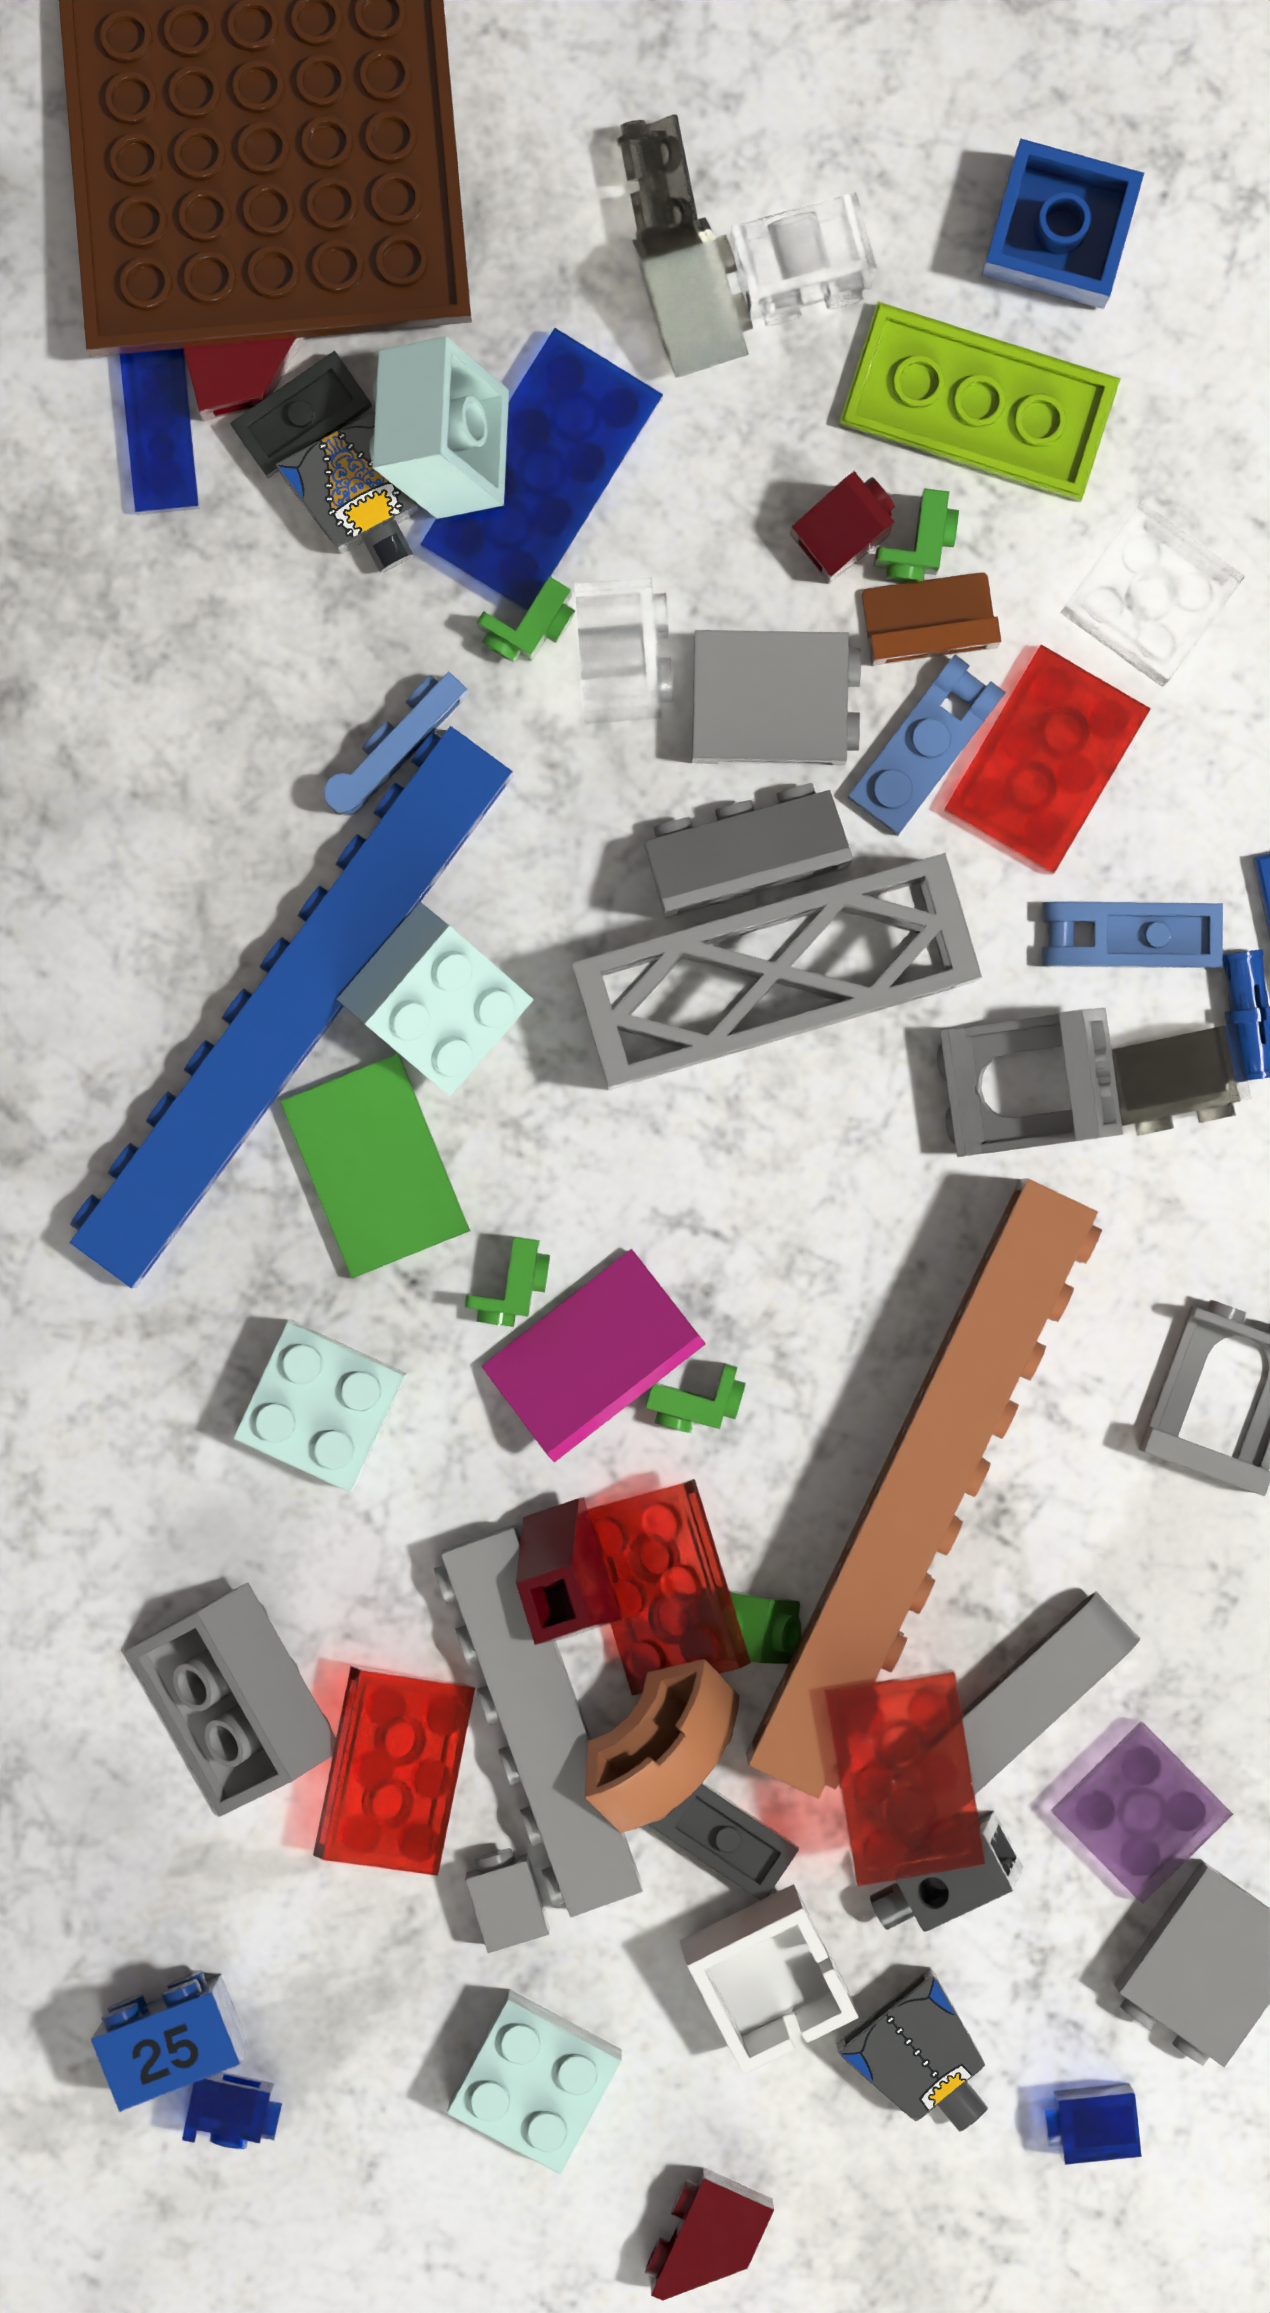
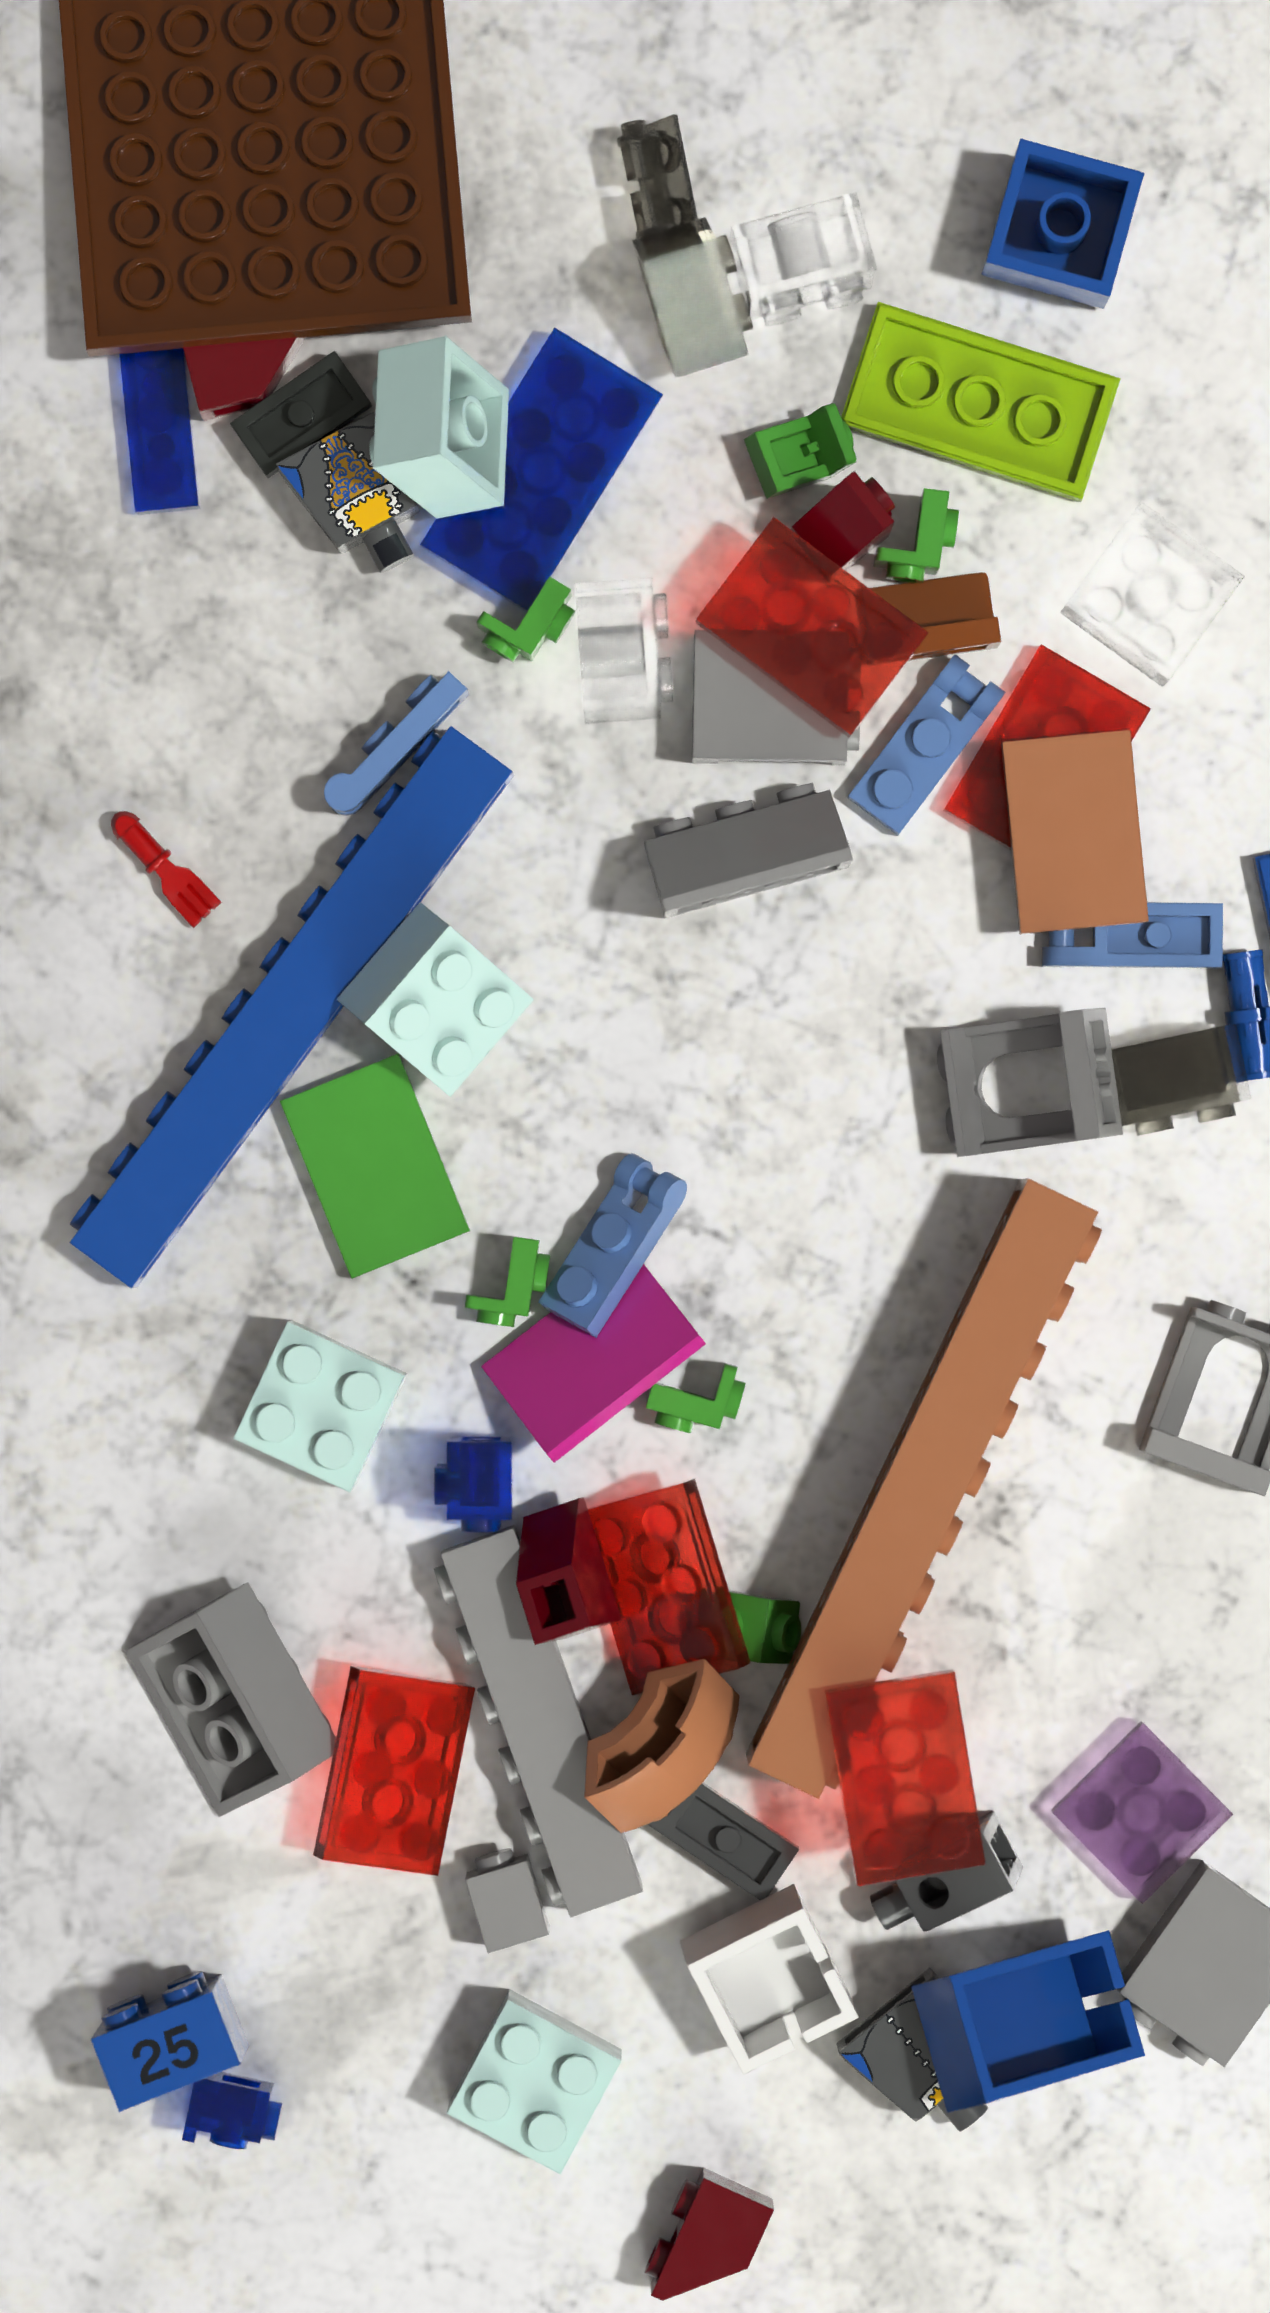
light grey piece [572,853,982,1090] -> none
light grey beam [867,1591,1140,1850] -> none
clear blue brick [1044,2083,1142,2165] -> none
none -> red piece [111,811,222,928]
none -> clear blue brick [434,1437,514,1532]
none -> medium blue plate [539,1153,687,1338]
none -> clear red plate [696,517,928,738]
none -> bright green bracket [744,403,856,499]
none -> blue piece [911,1930,1145,2113]
none -> nougat tile [1001,730,1149,935]

